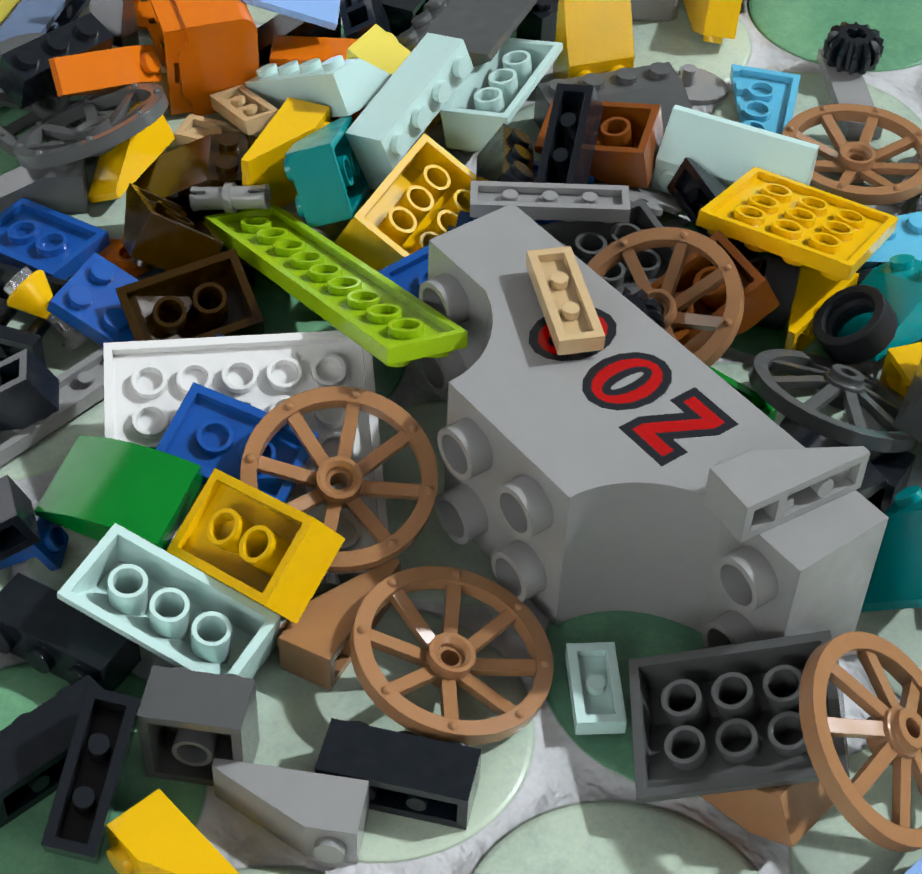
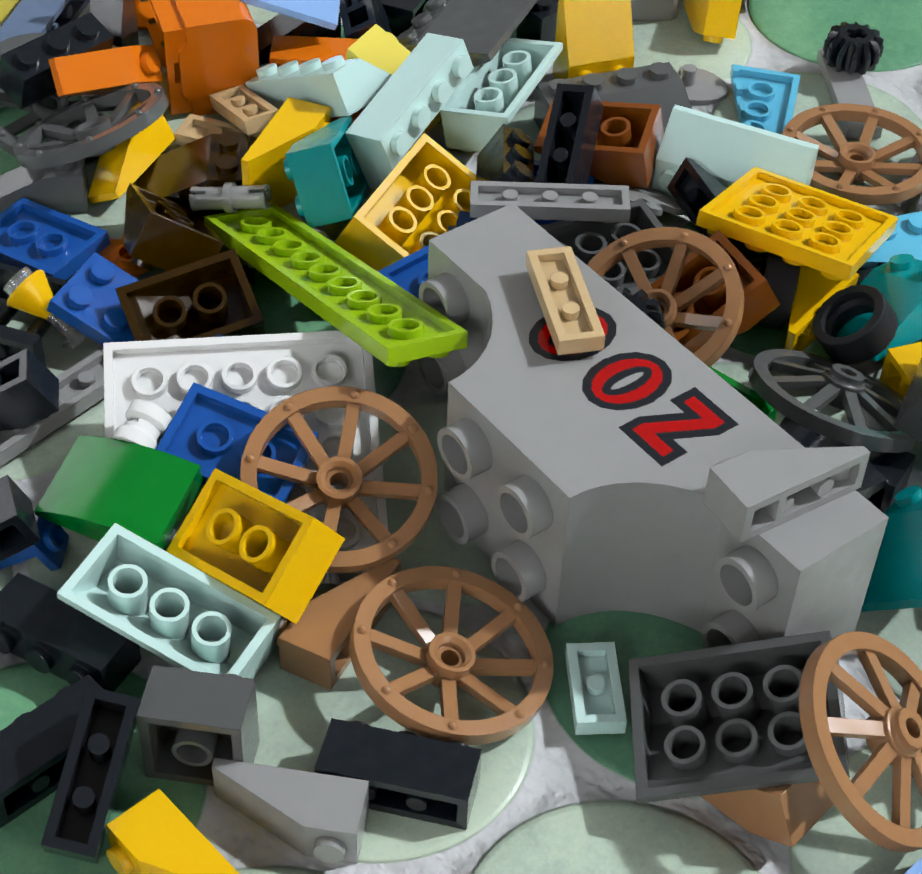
none -> white wheel [111,399,172,449]

